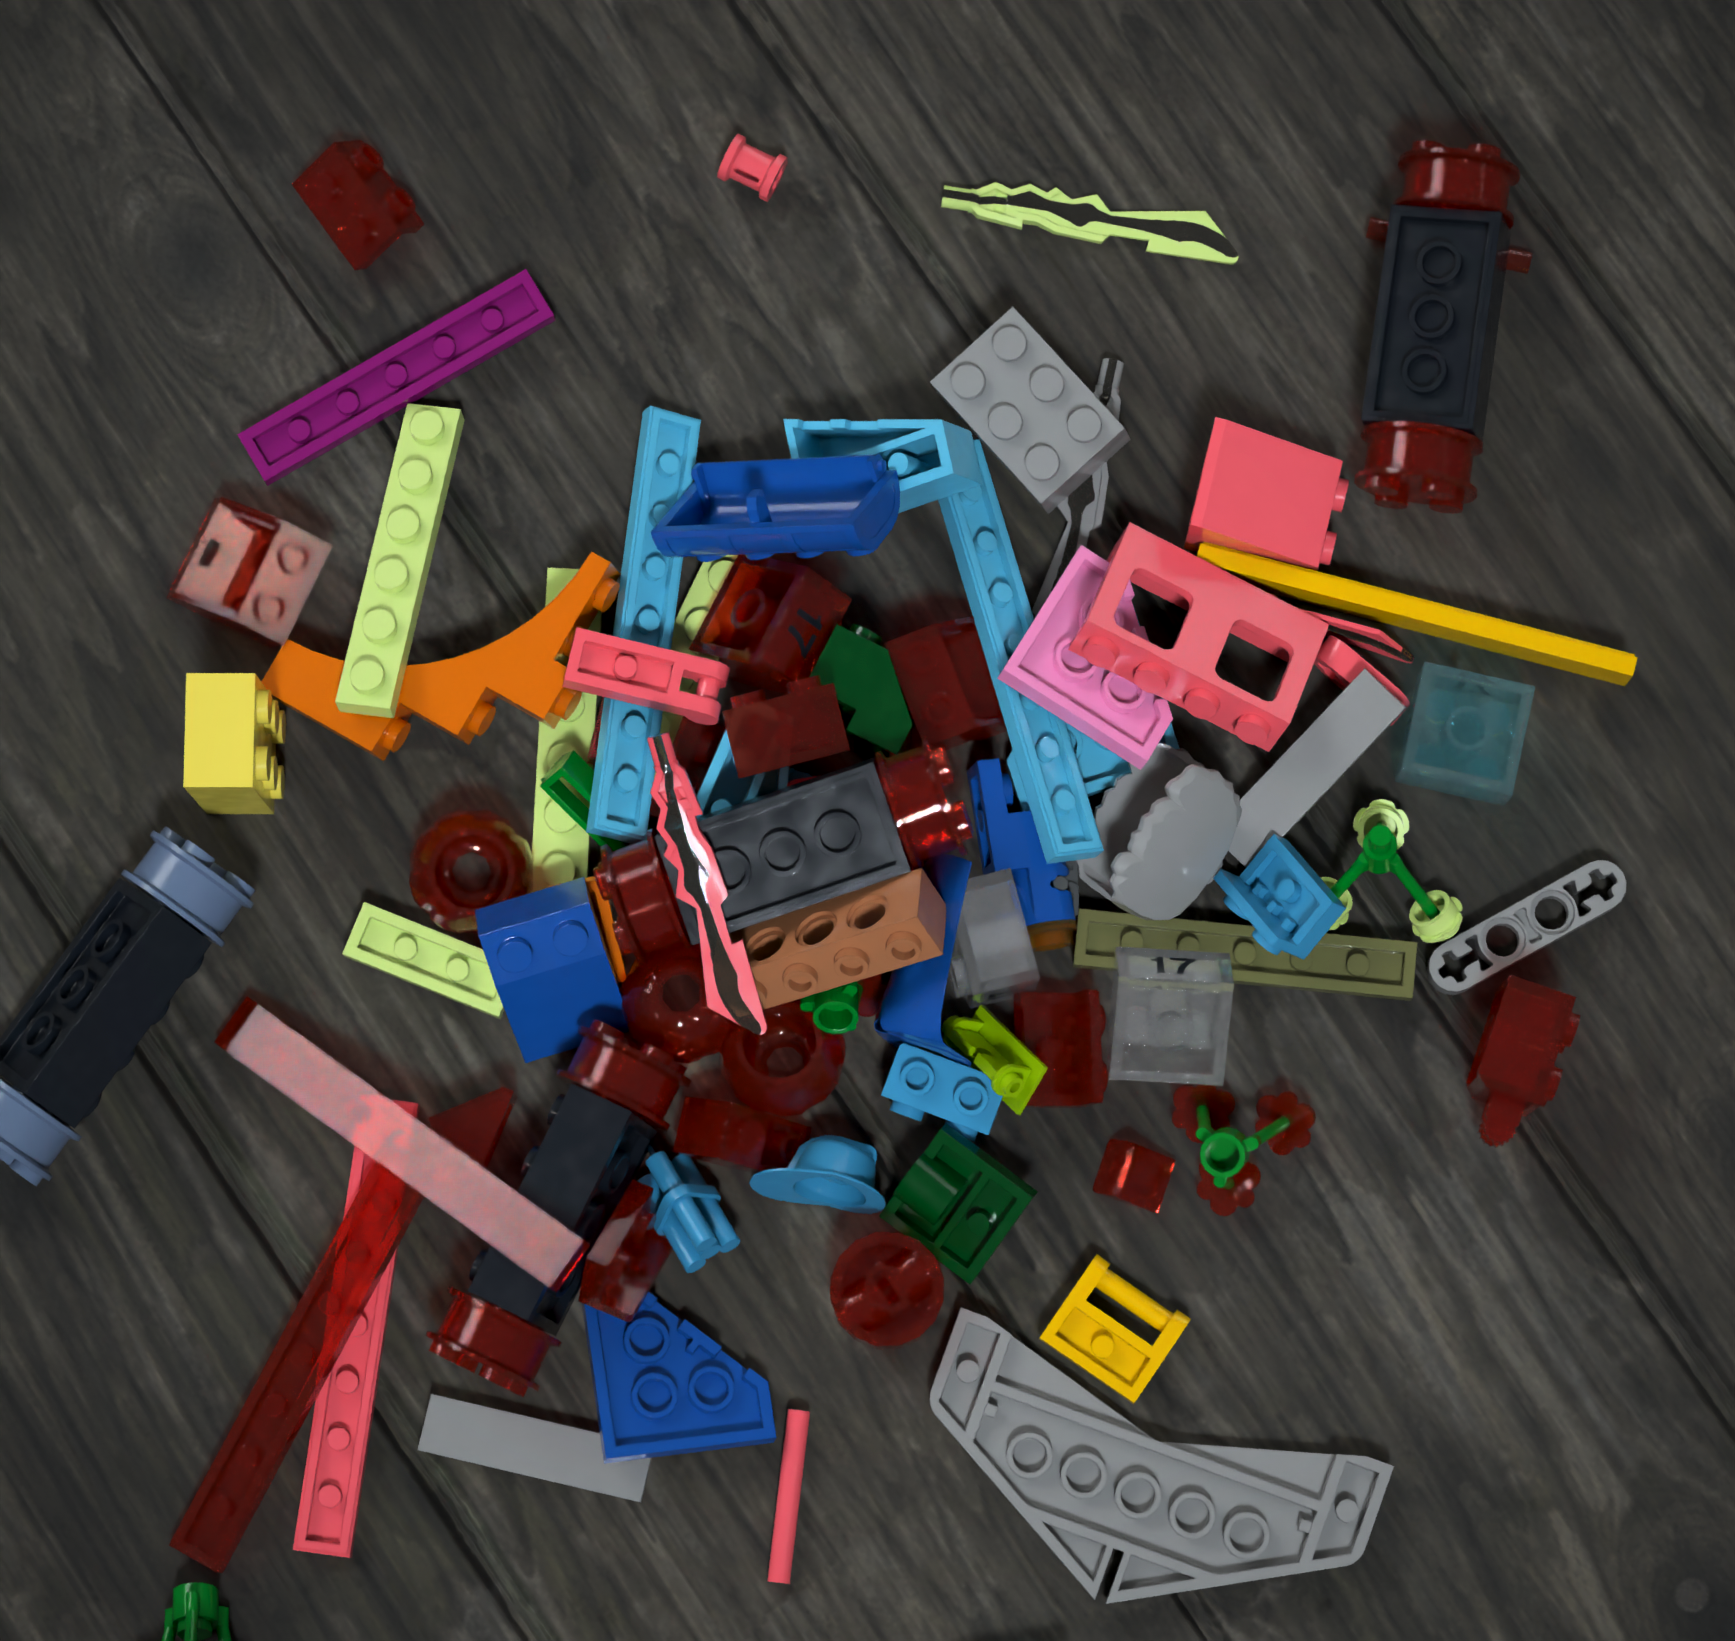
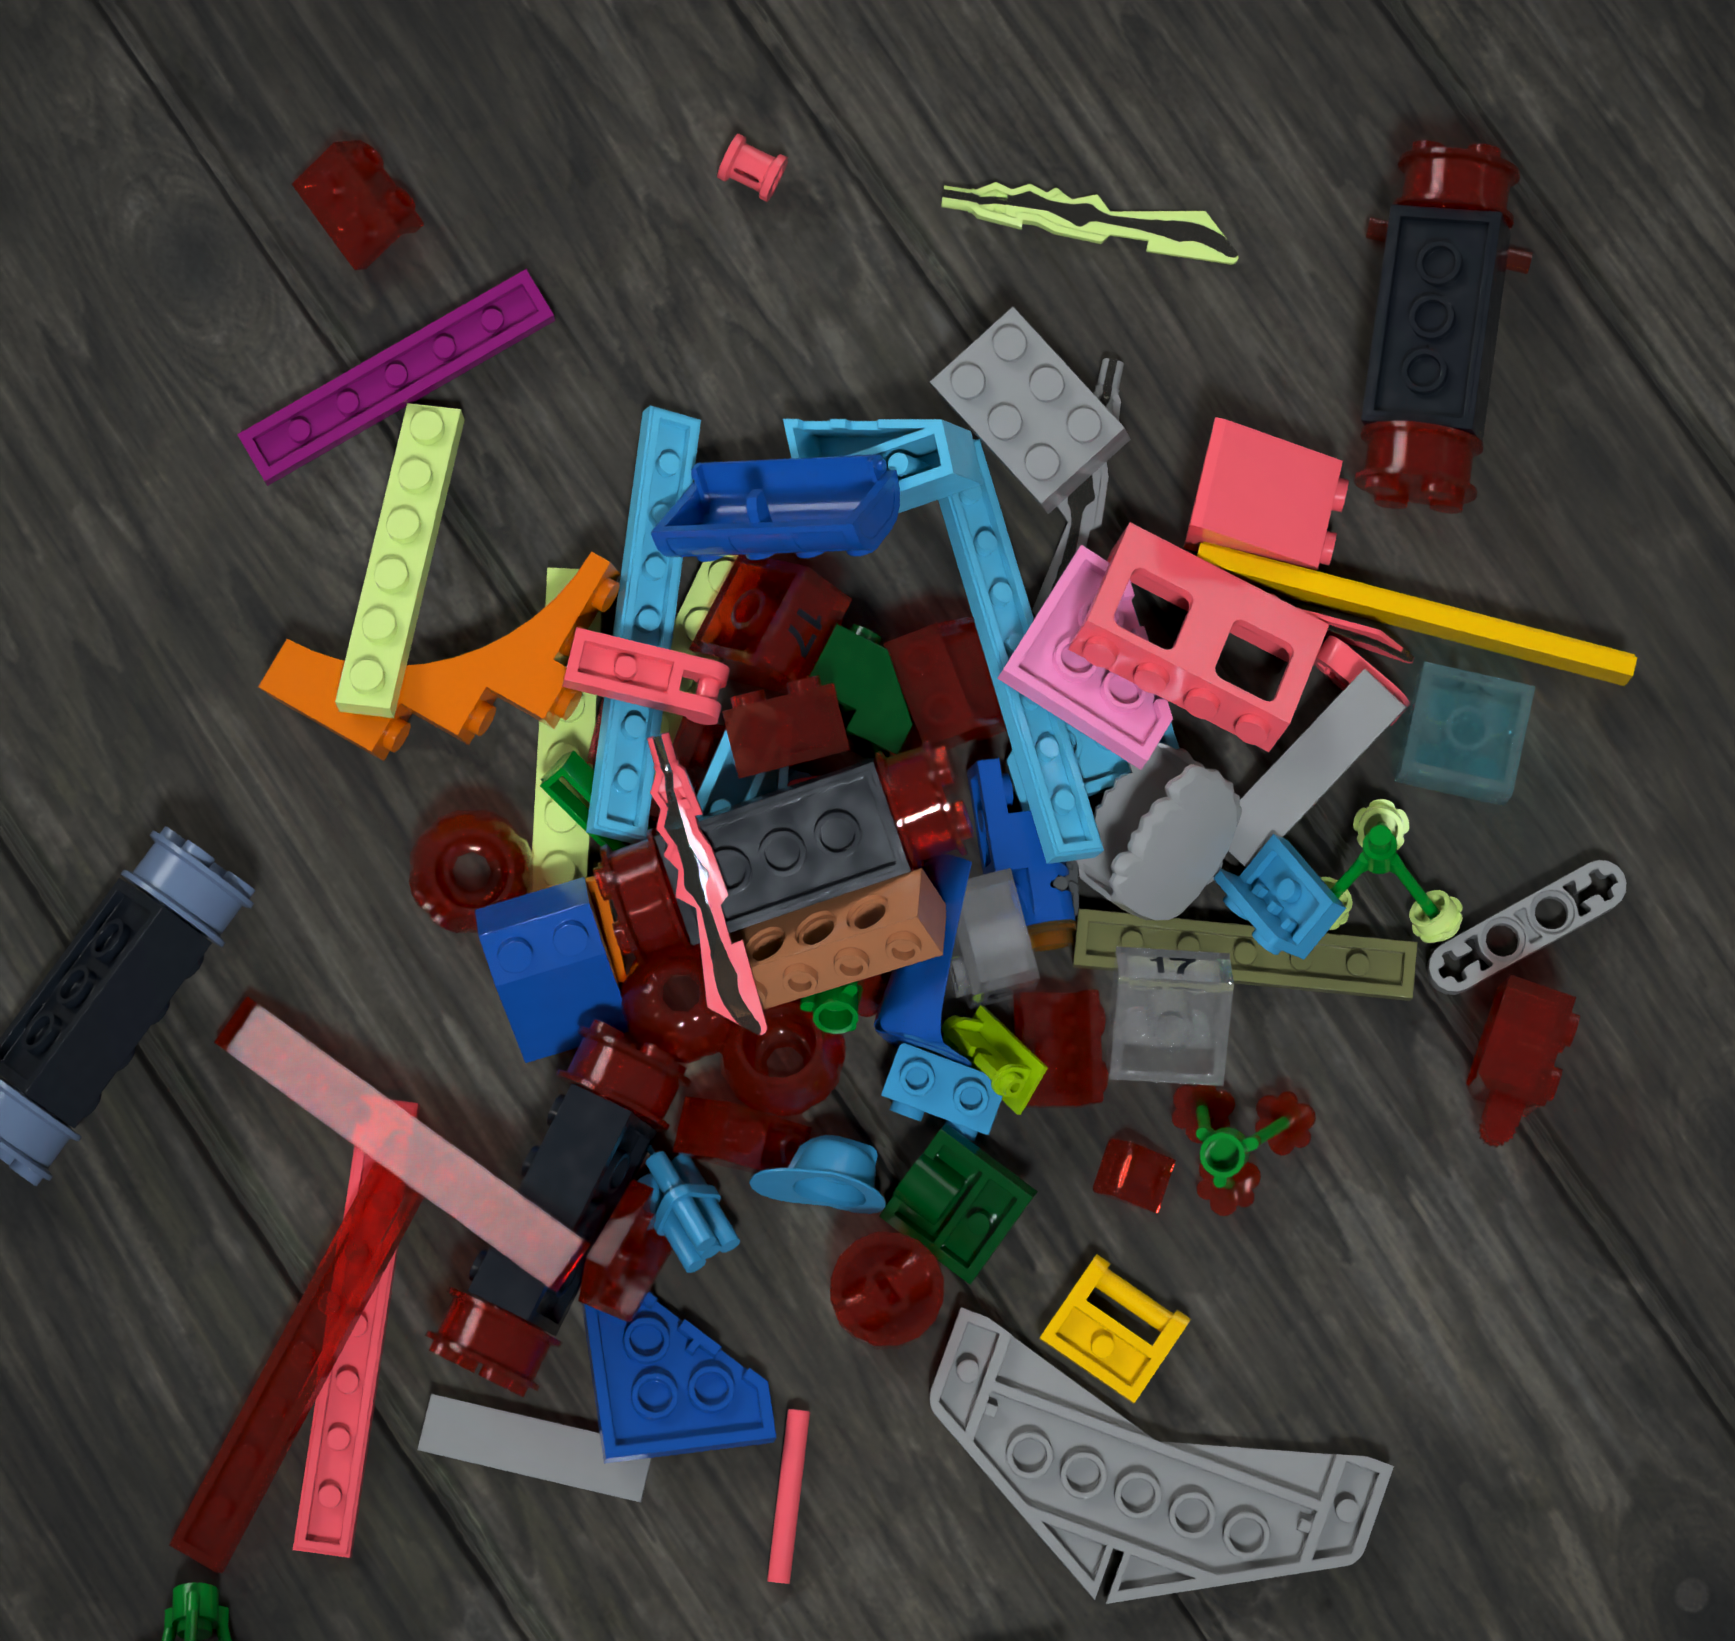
clear red piece [166,497,333,648] -> none
light yellow brick [183,673,286,814] -> none
yellowish green plate [342,902,504,1019] -> none
clear red slope [429,1087,518,1201] -> none

